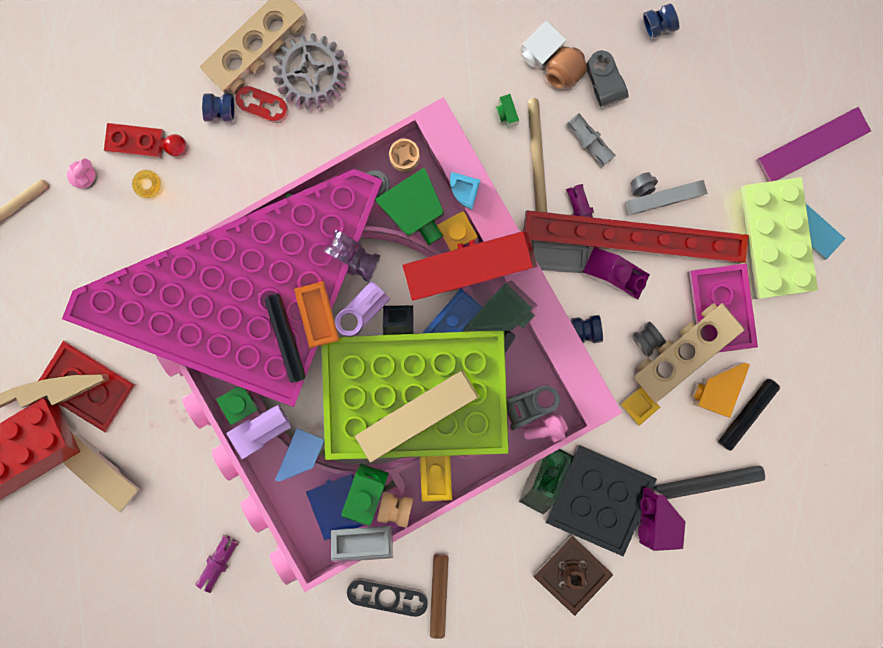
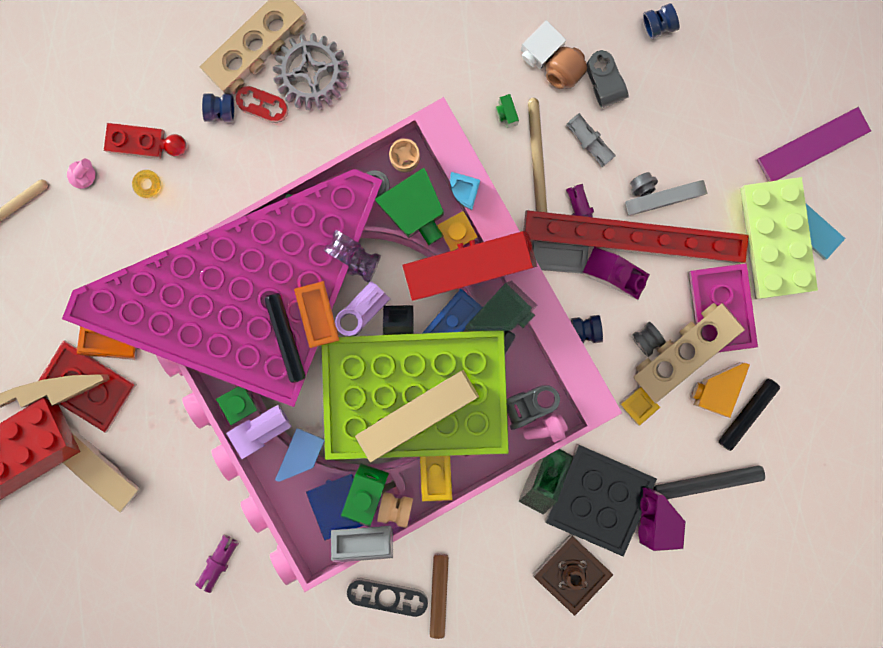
none -> orange tile [77,326,136,360]

